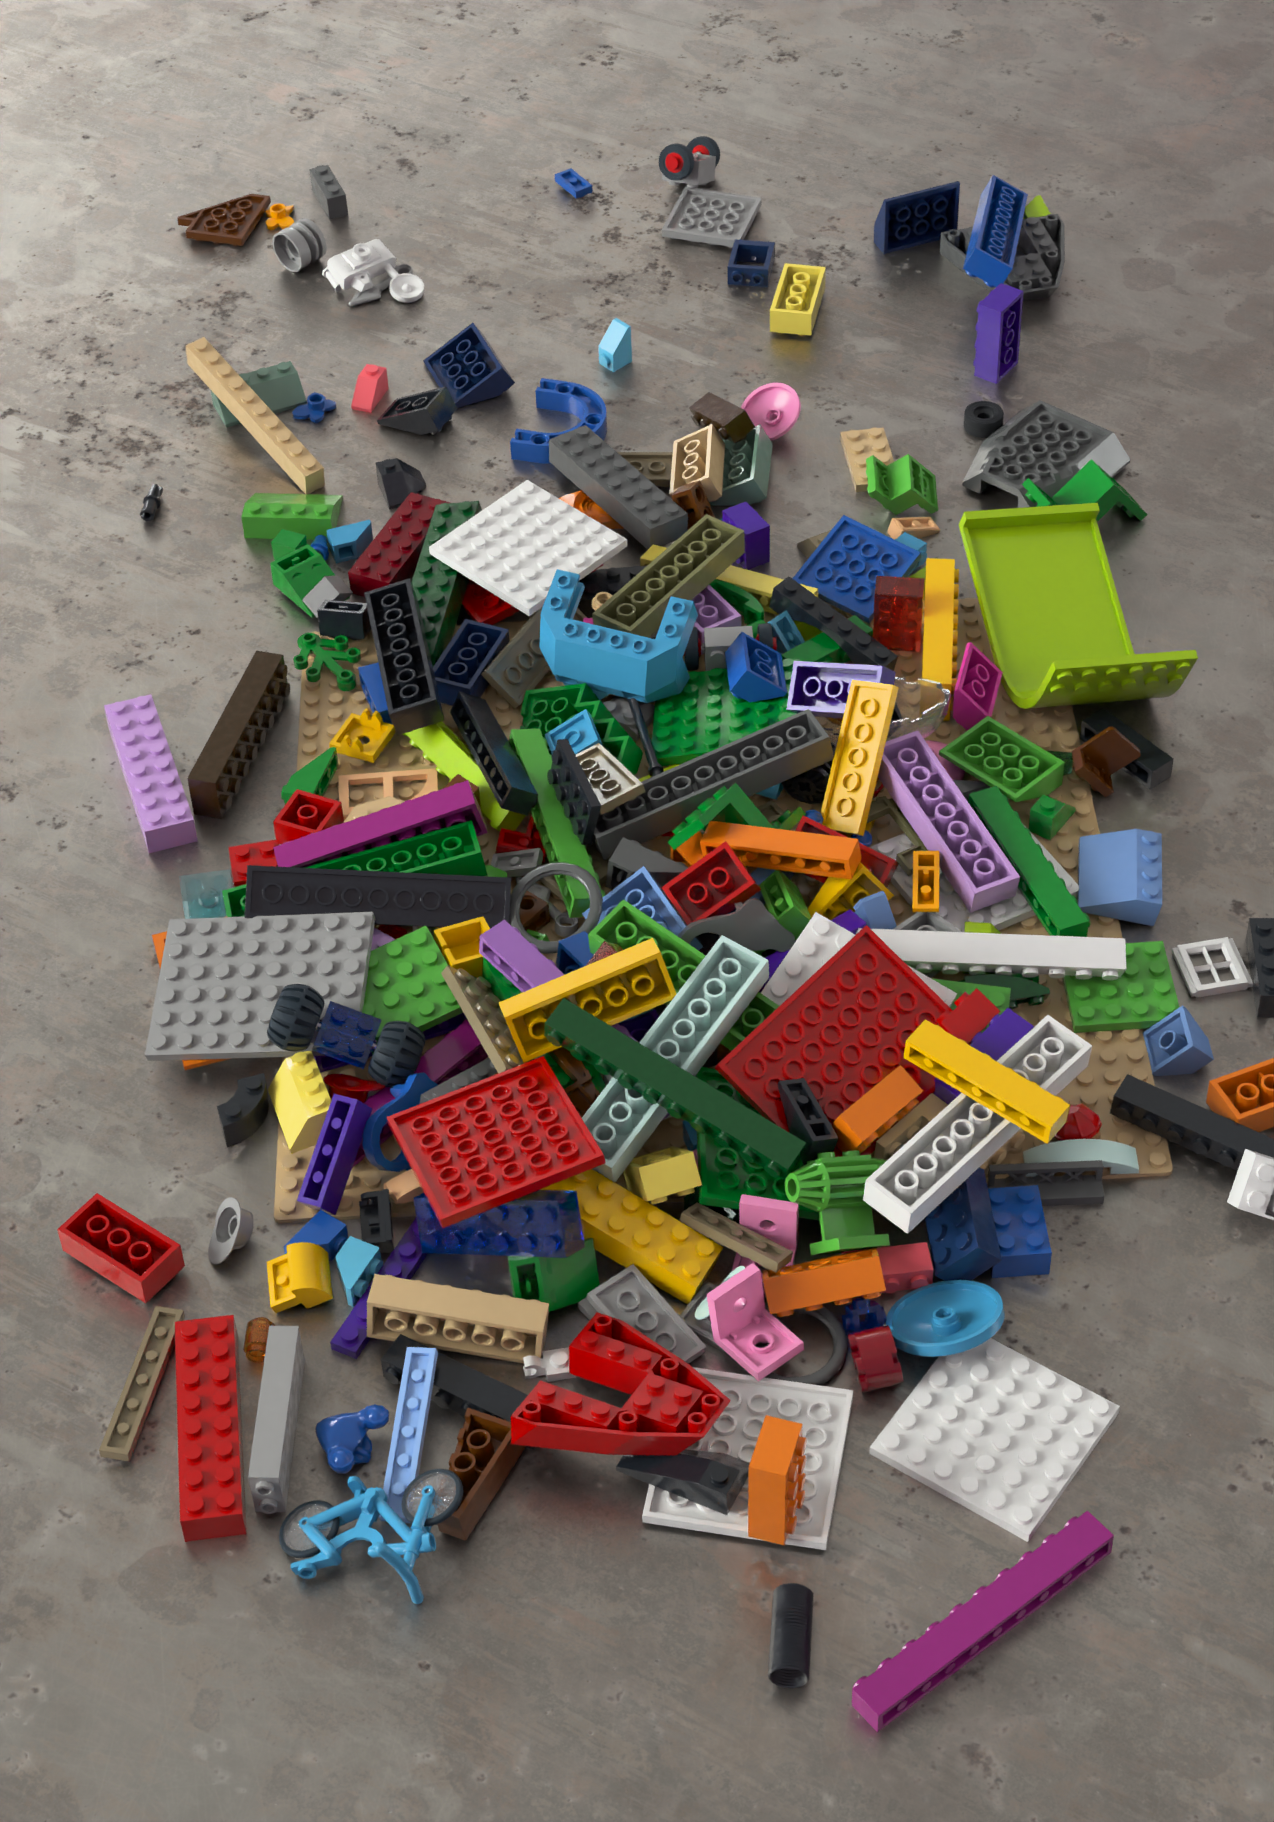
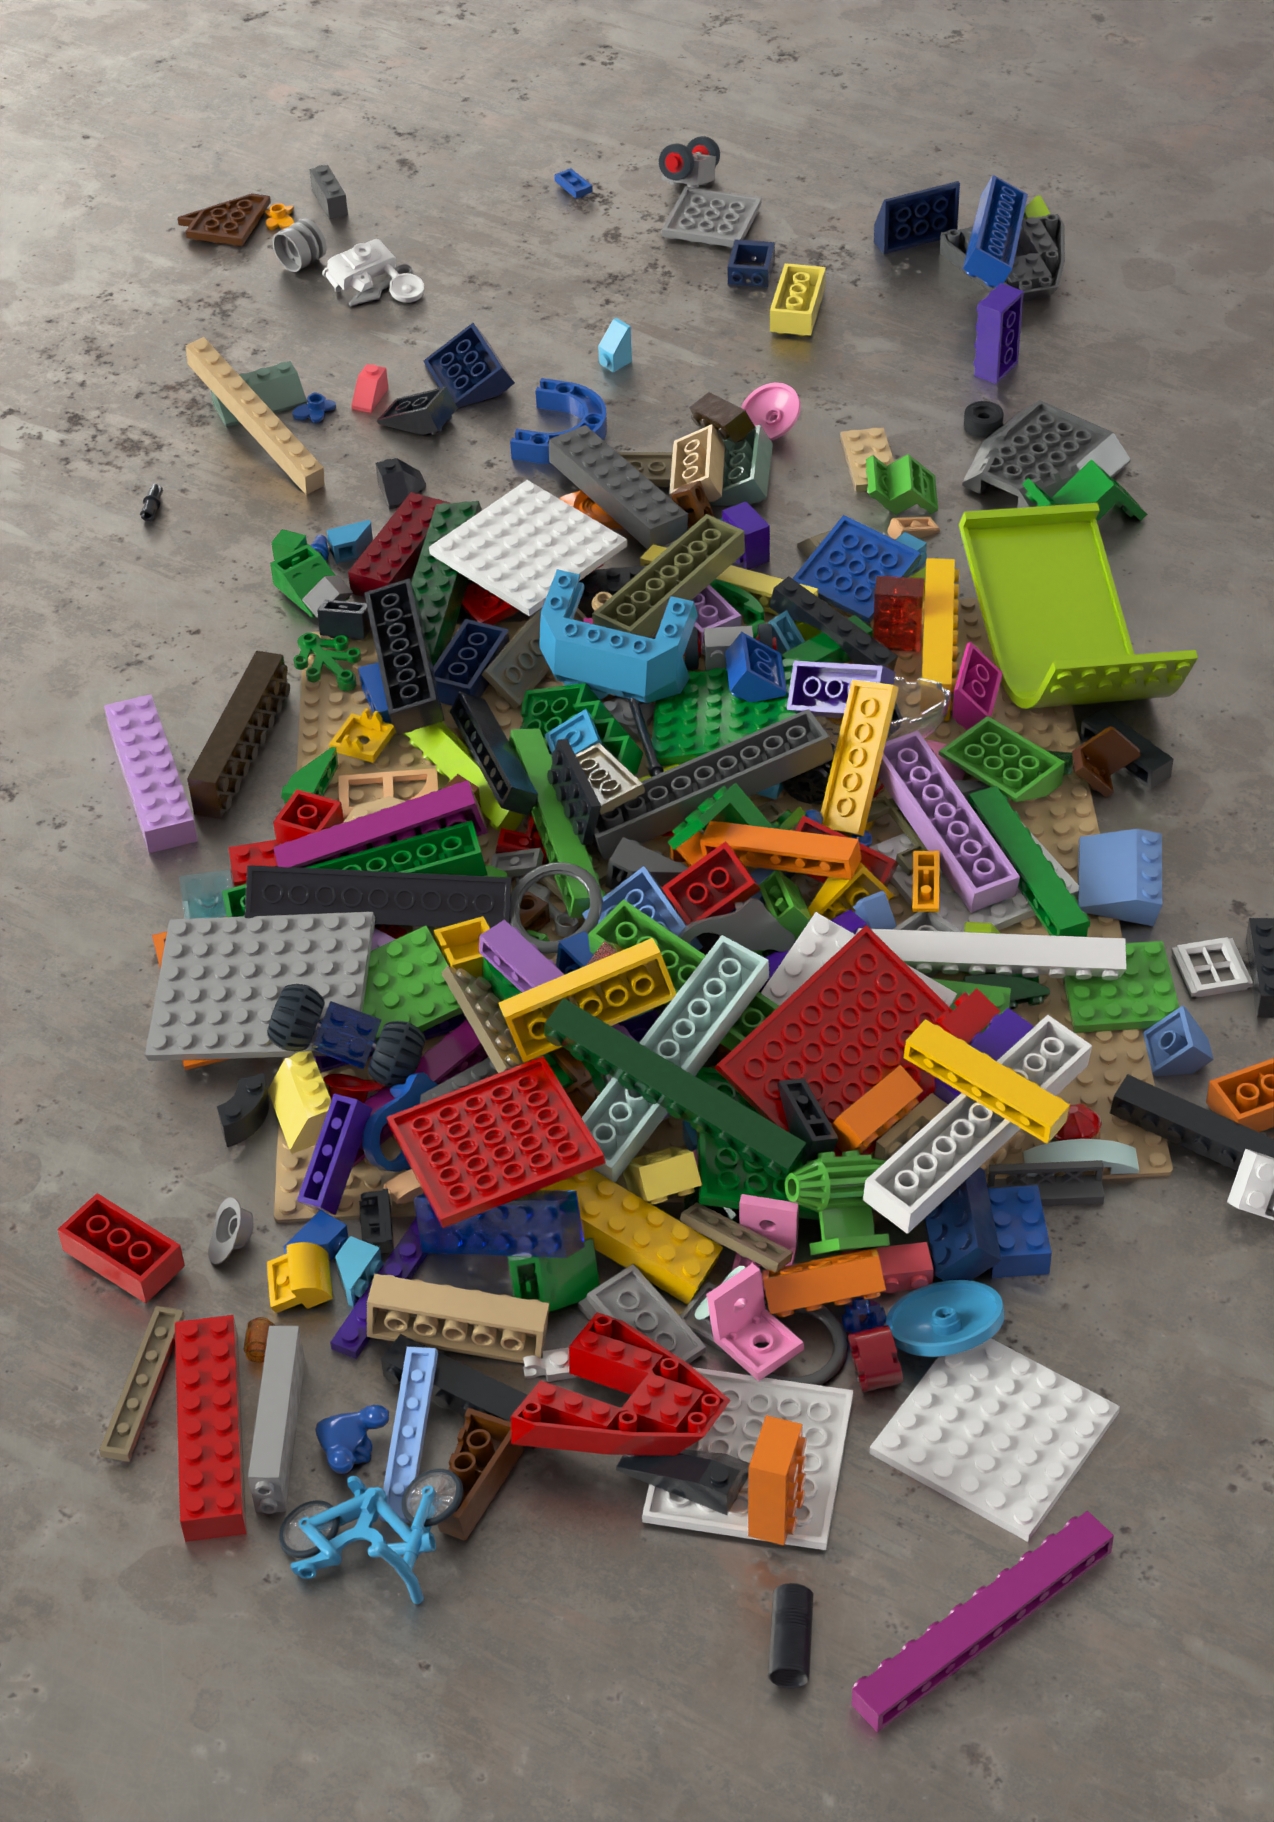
bright green slope [241,493,343,540] -> none
green slope [1028,795,1076,841] -> none

